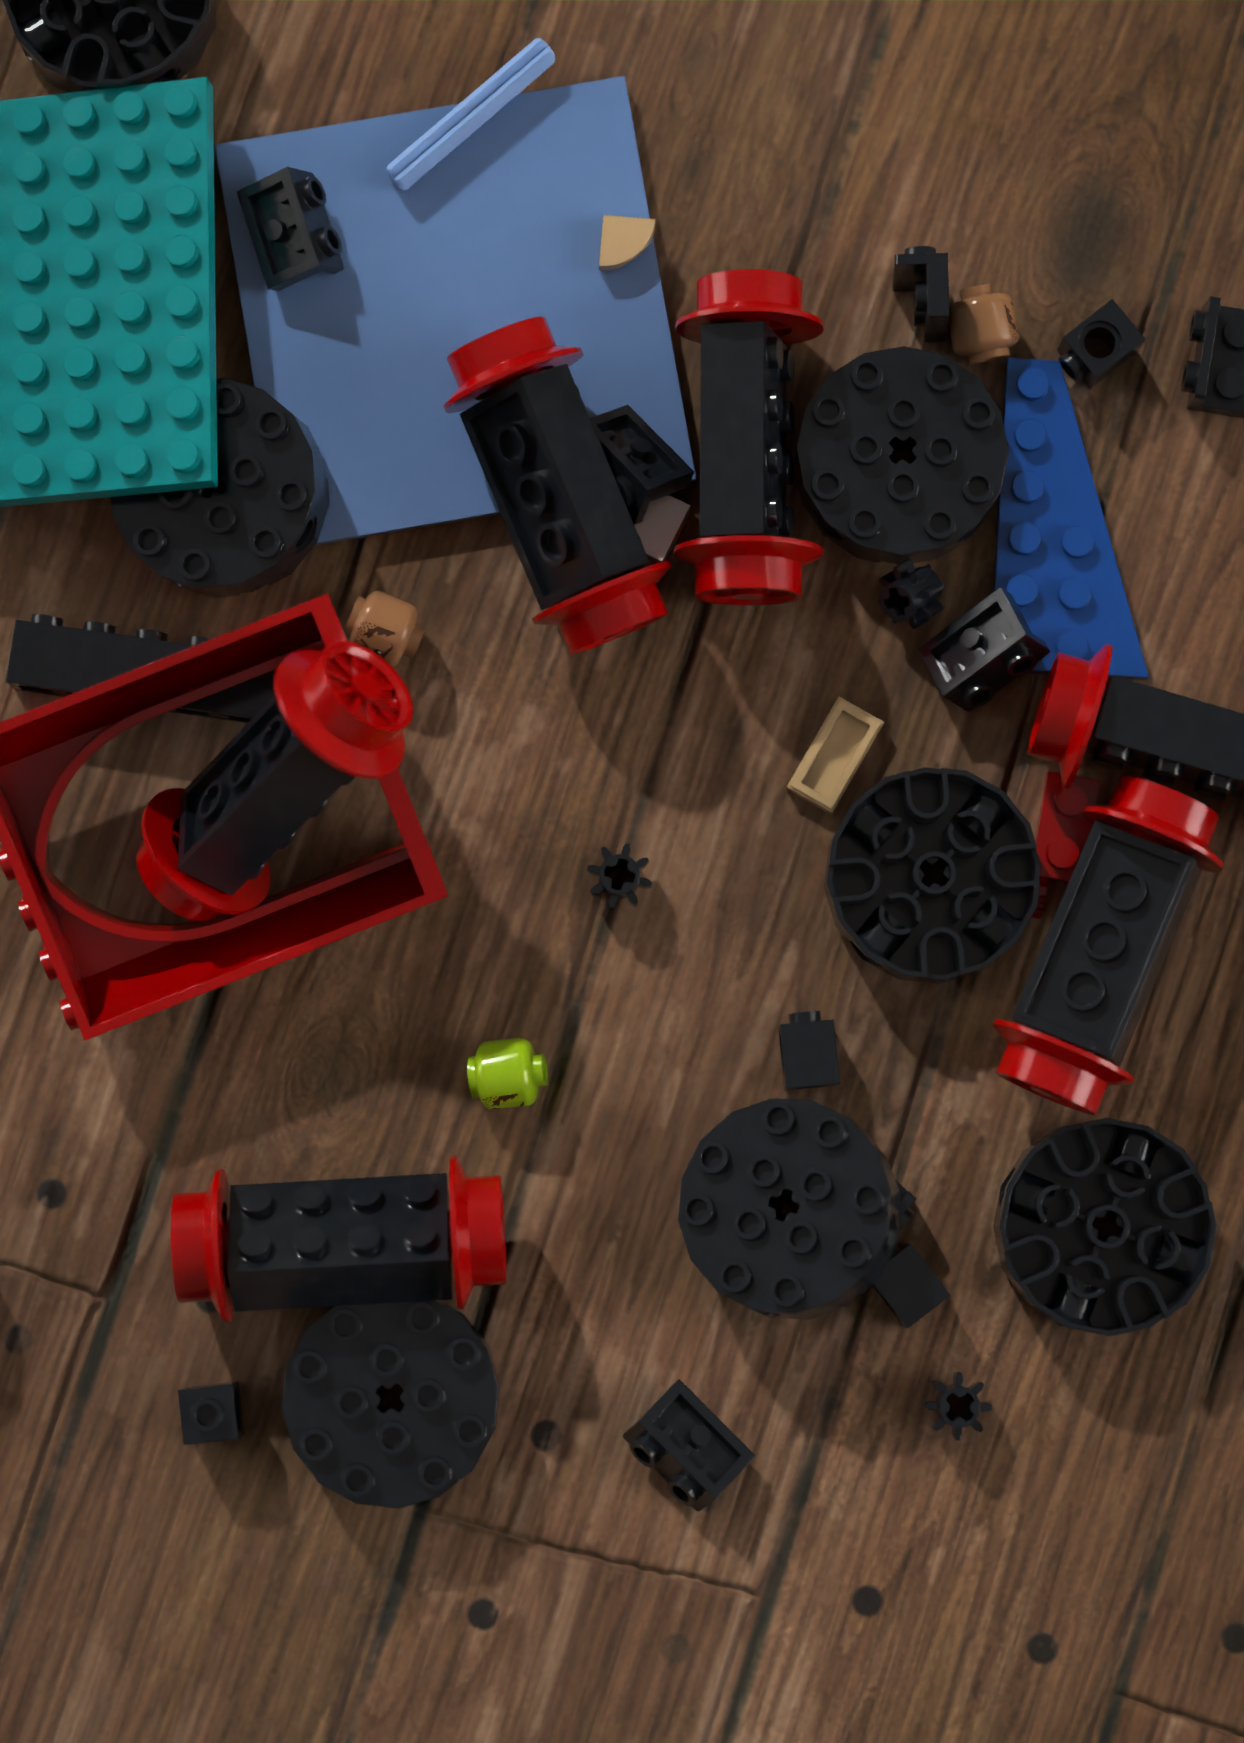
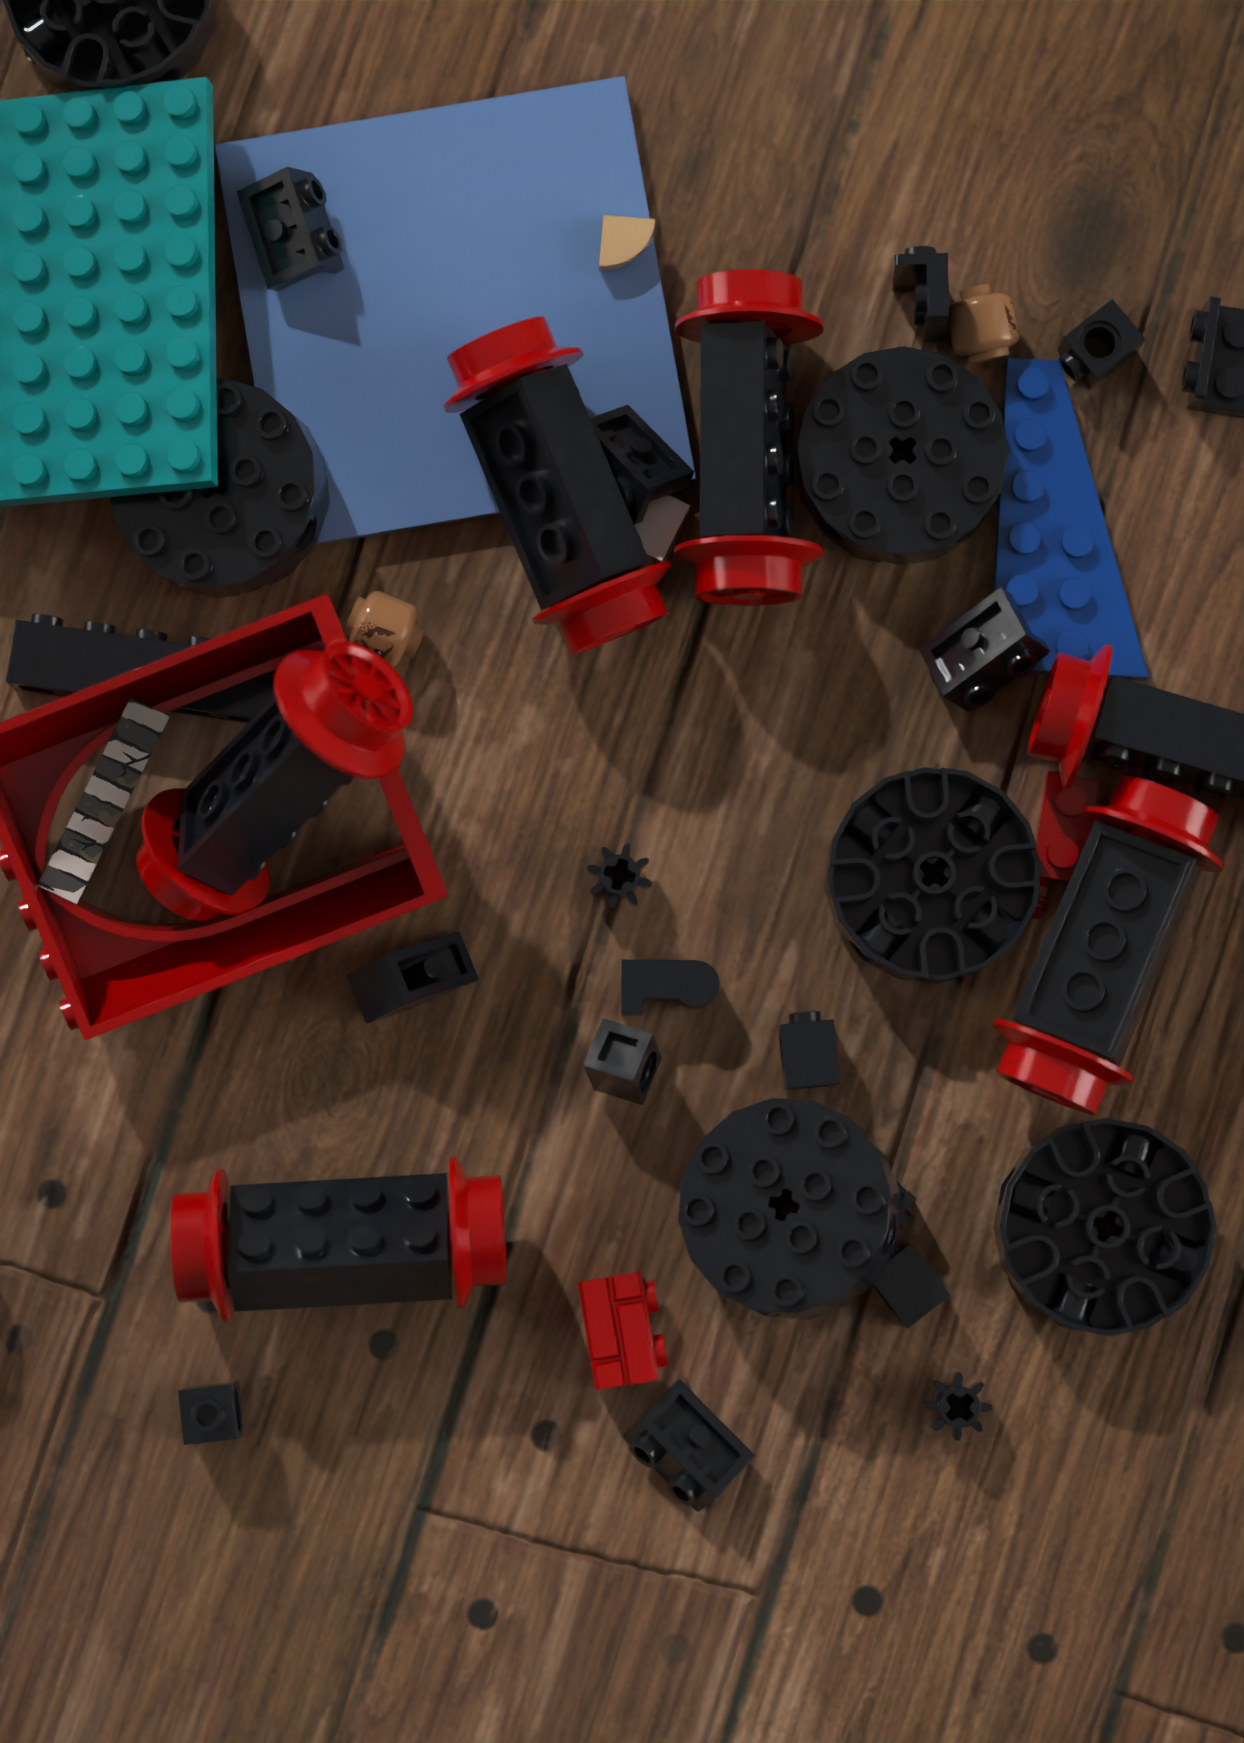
black brick [282,1300,500,1509] -> none
light blue axle [387,38,555,190] -> none
lime head [467,1038,548,1110] -> none
tan tile [786,696,884,815] -> none
black gear [878,559,945,629] -> none
none -> sticker [38,697,169,904]
none -> black slope [346,931,479,1024]
none -> red brick [577,1271,668,1390]
none -> black brick [583,1018,662,1105]
none -> black leg [621,959,720,1016]

